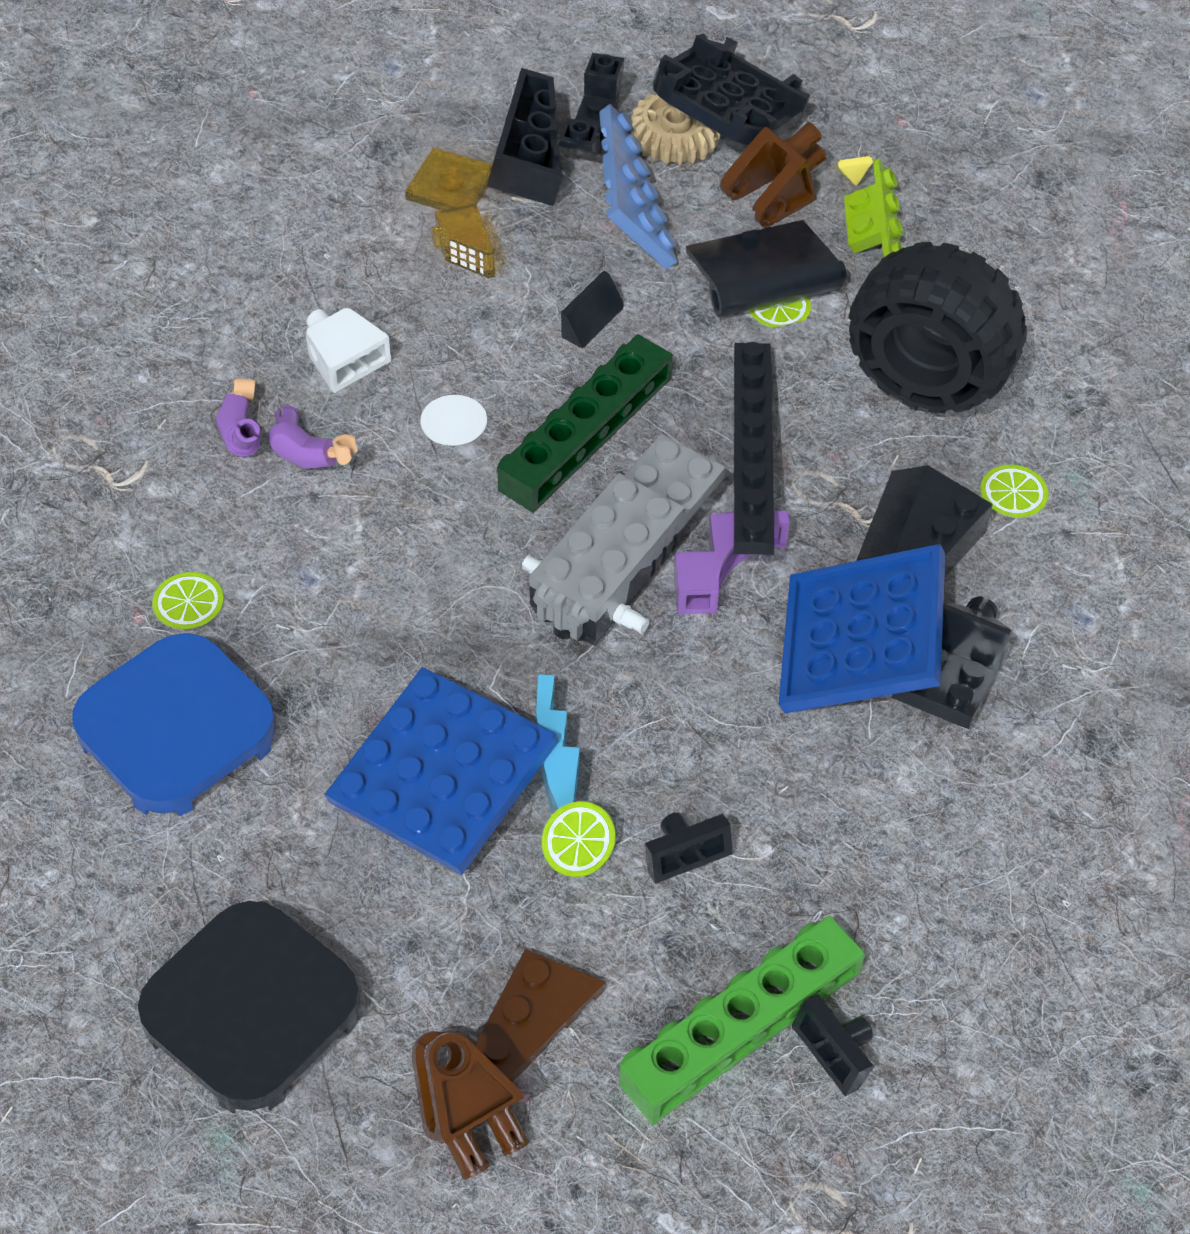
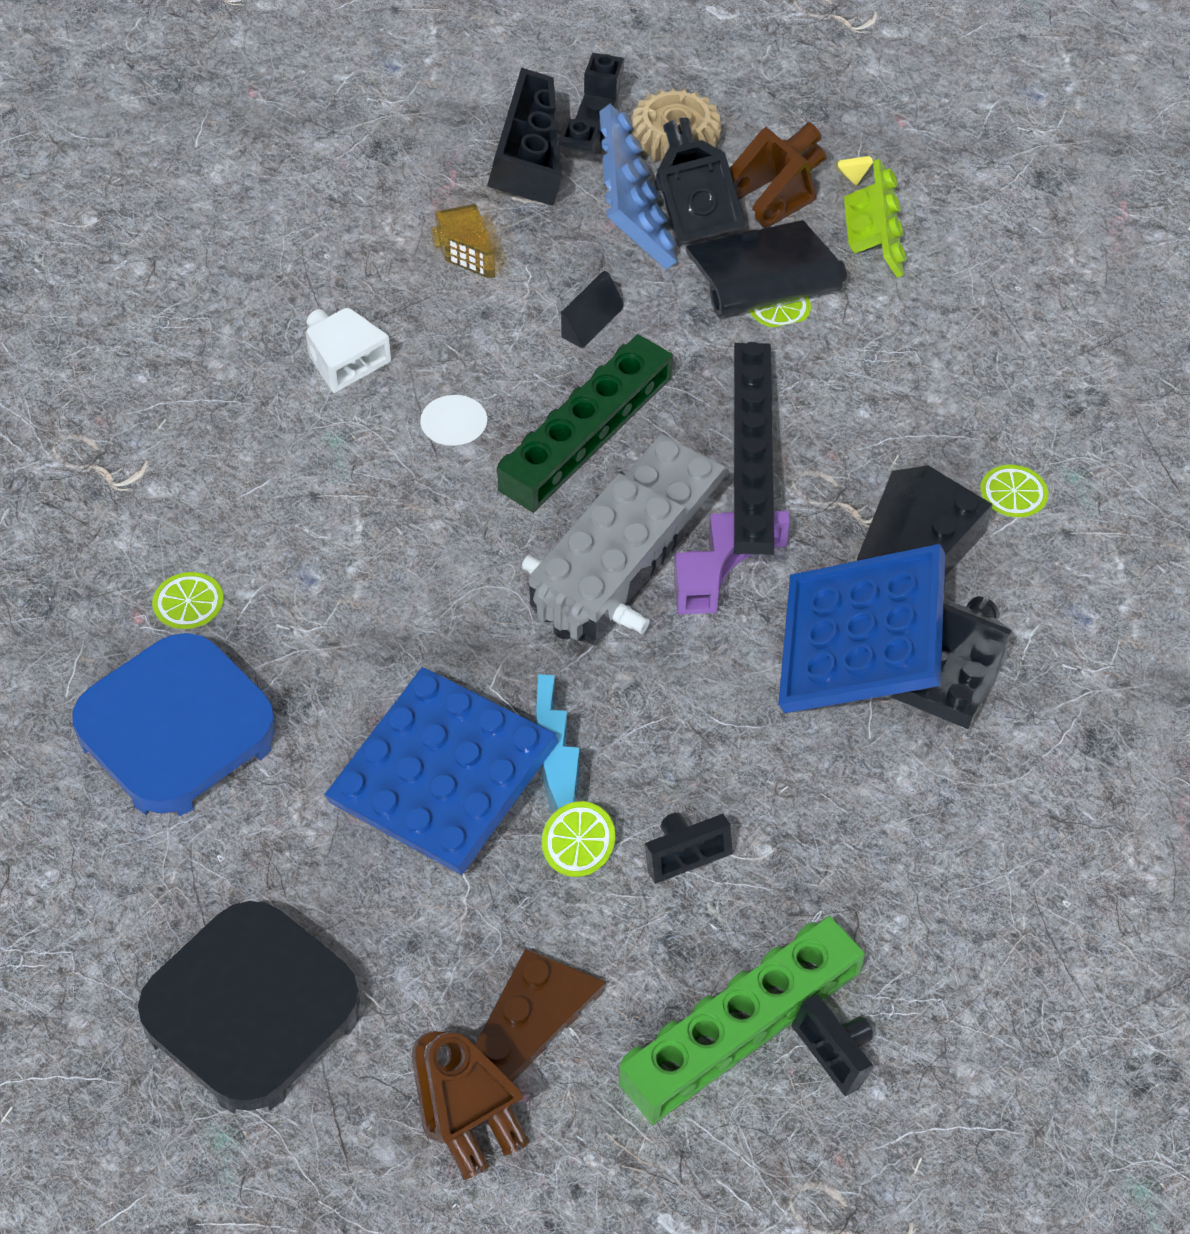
medium lavender arm [216,378,261,457] -> none
medium lavender arm [268,405,357,469] -> none
clear yellow tile [405,147,493,218] -> none
black tile [652,33,811,145] -> none
black tyre [848,242,1027,414] -> none
none -> black plate [654,118,745,246]

